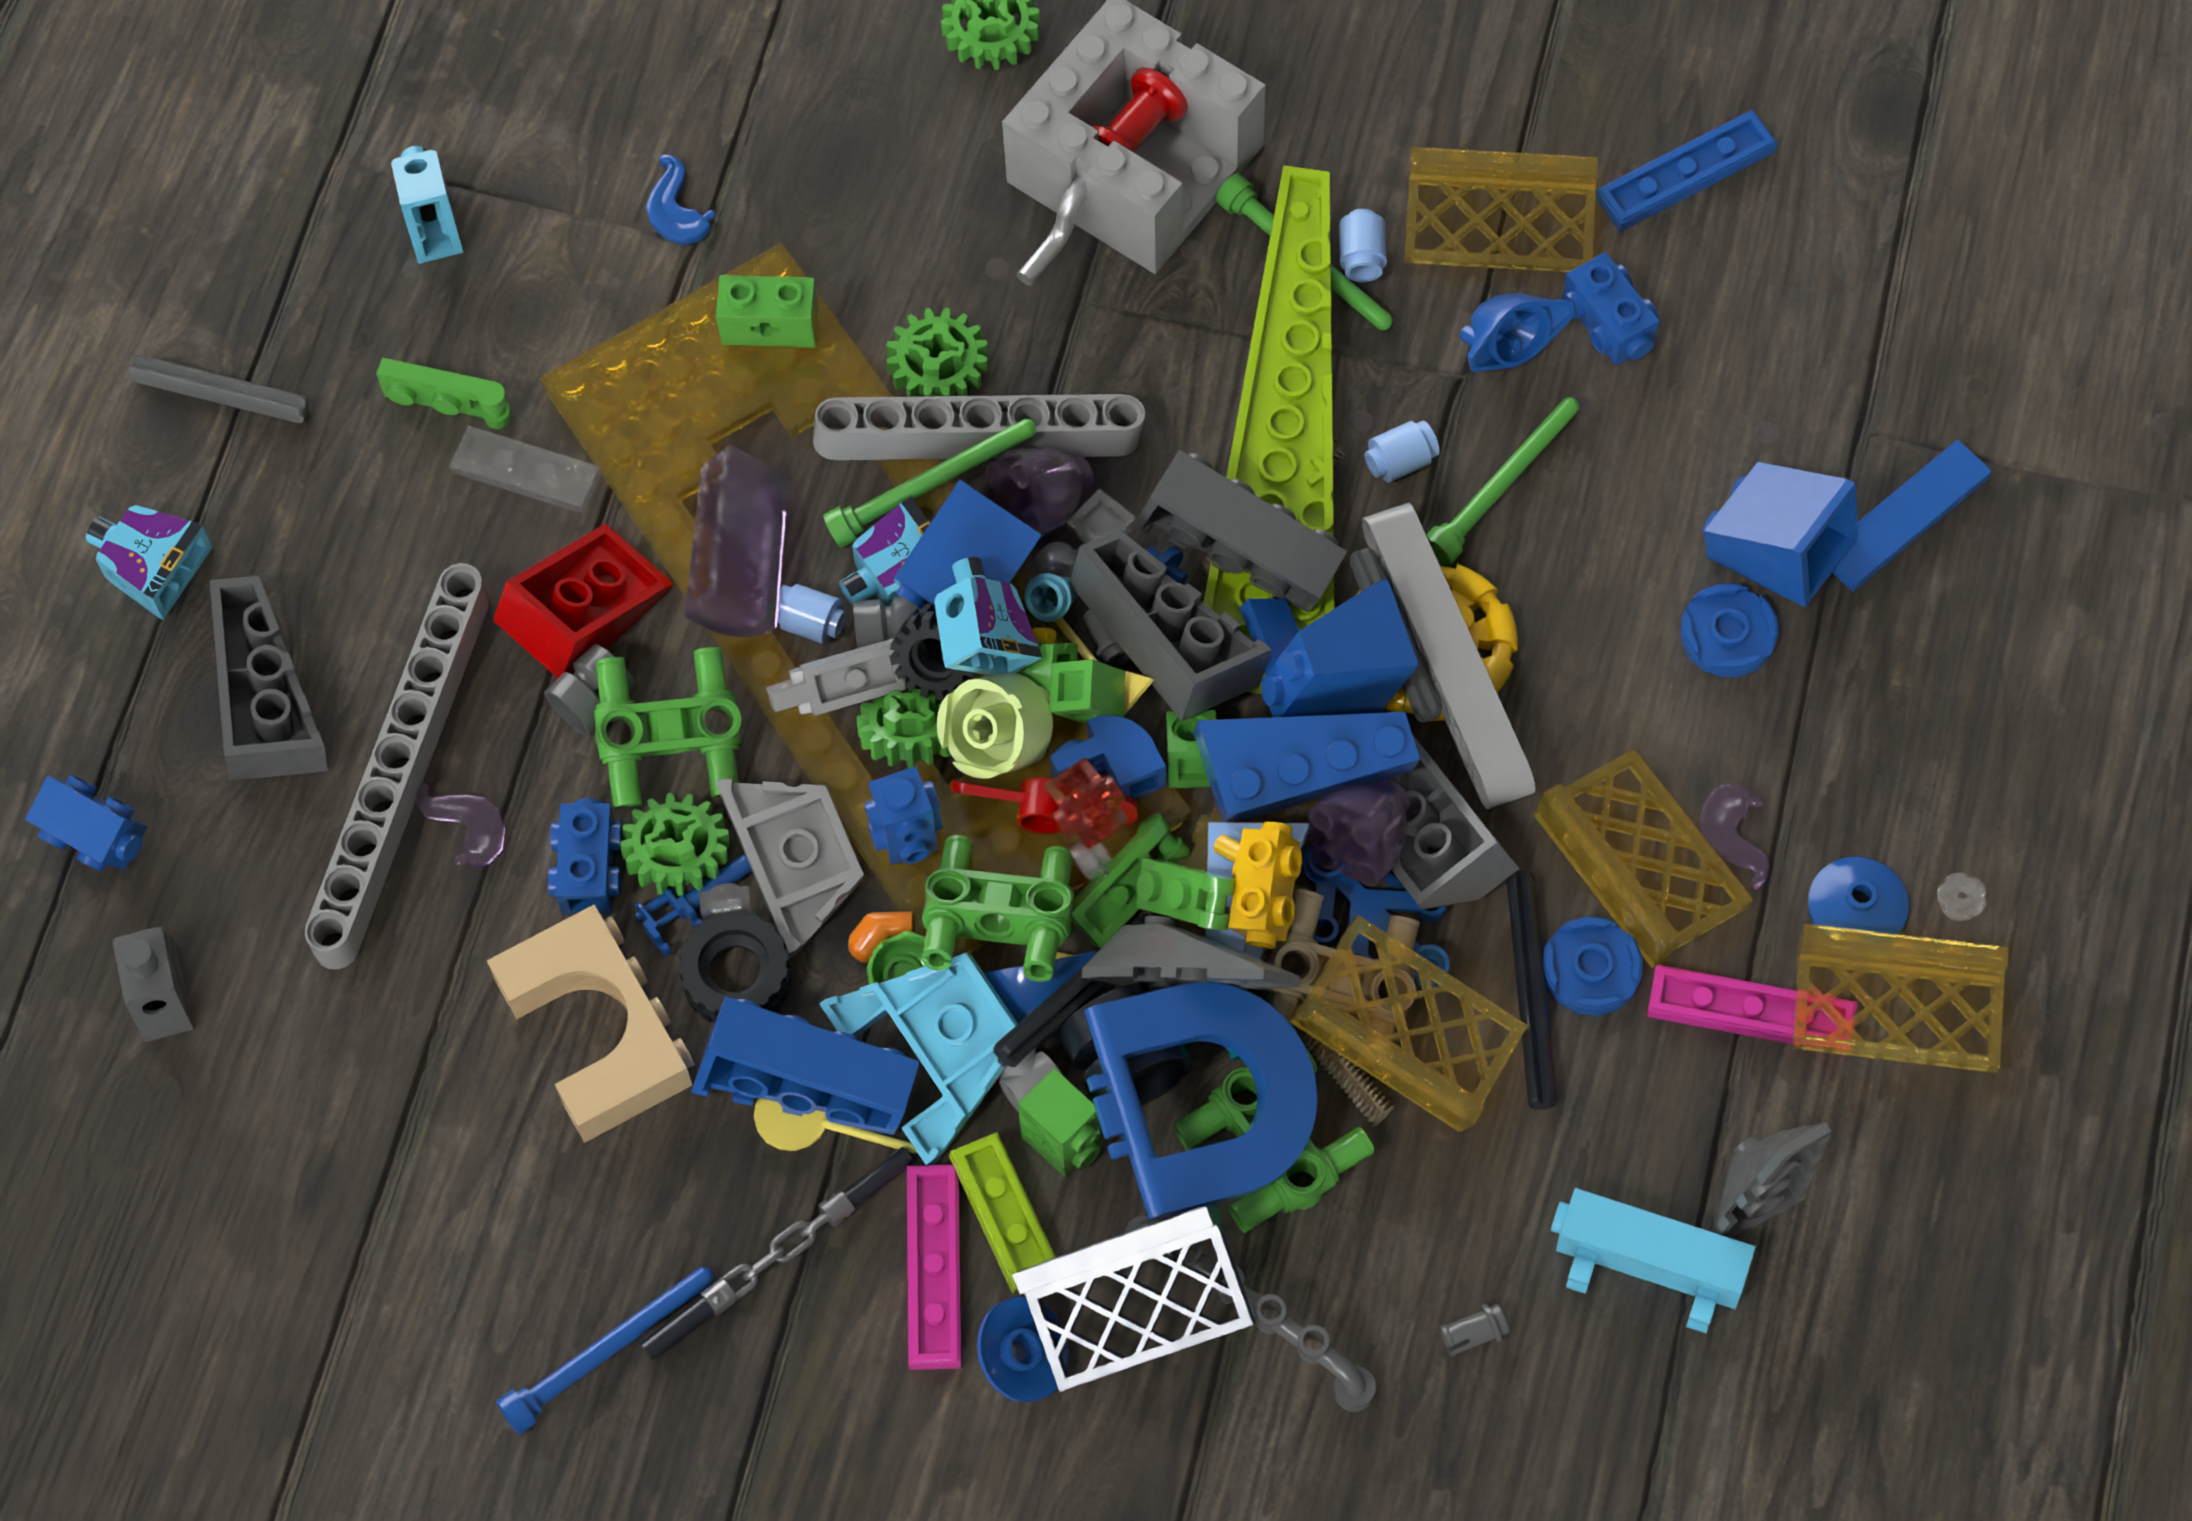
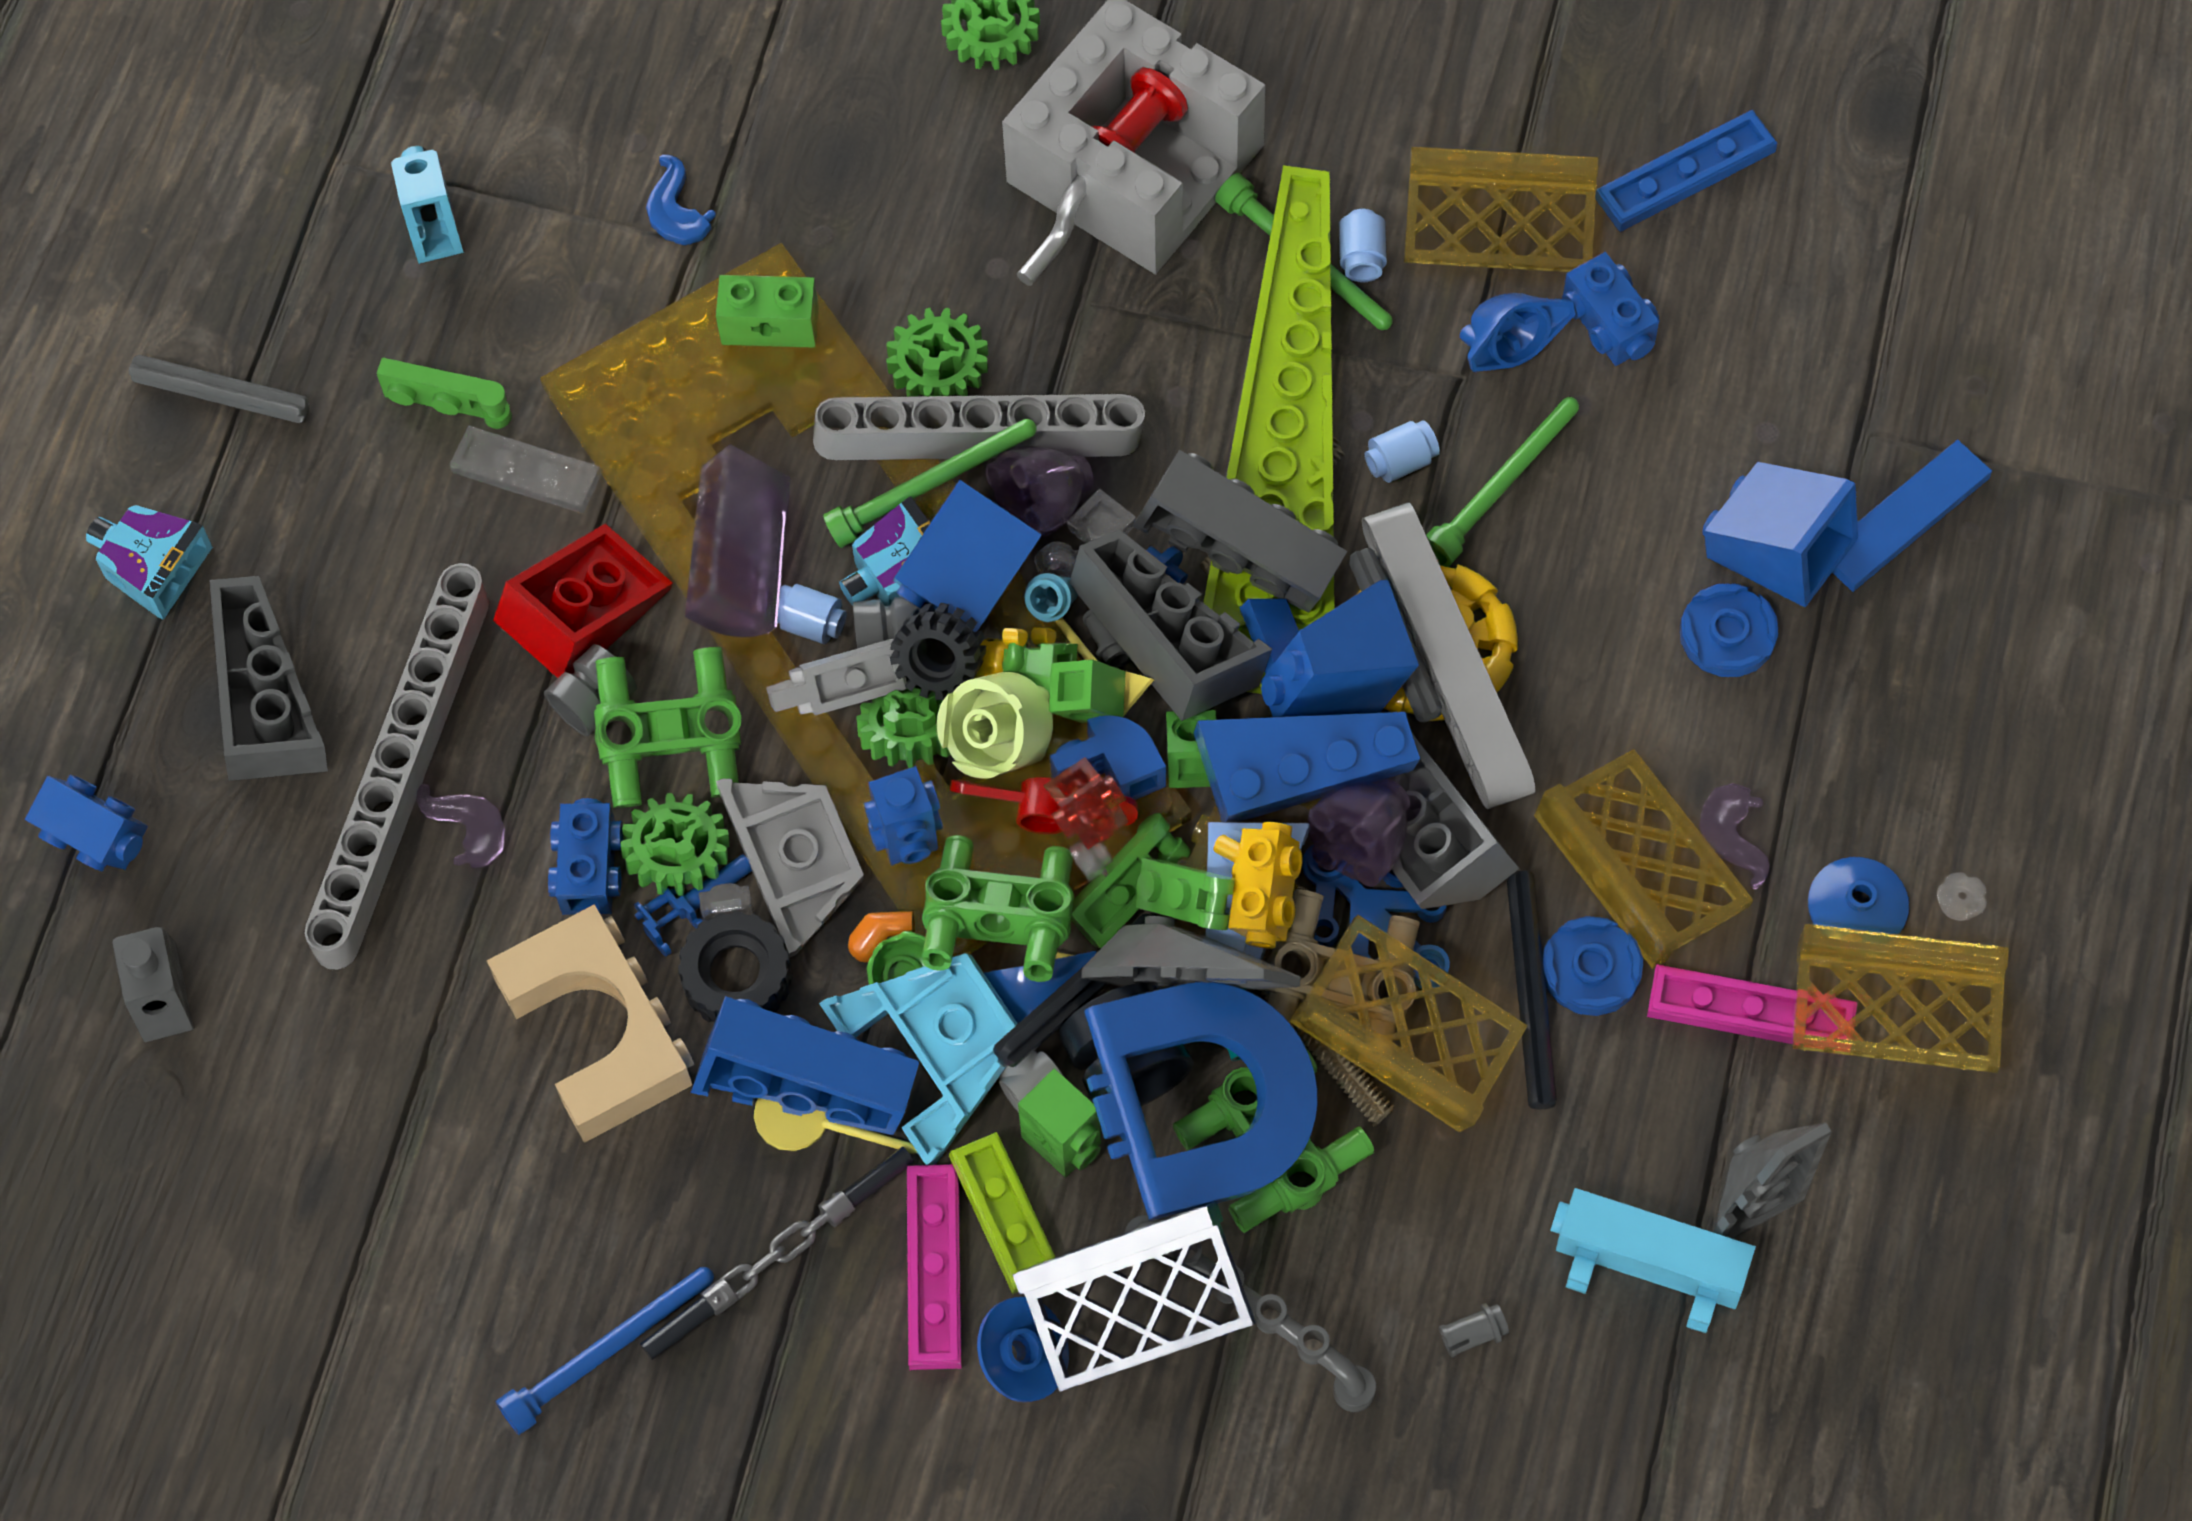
medium azure torso [934,557,1042,675] -> none

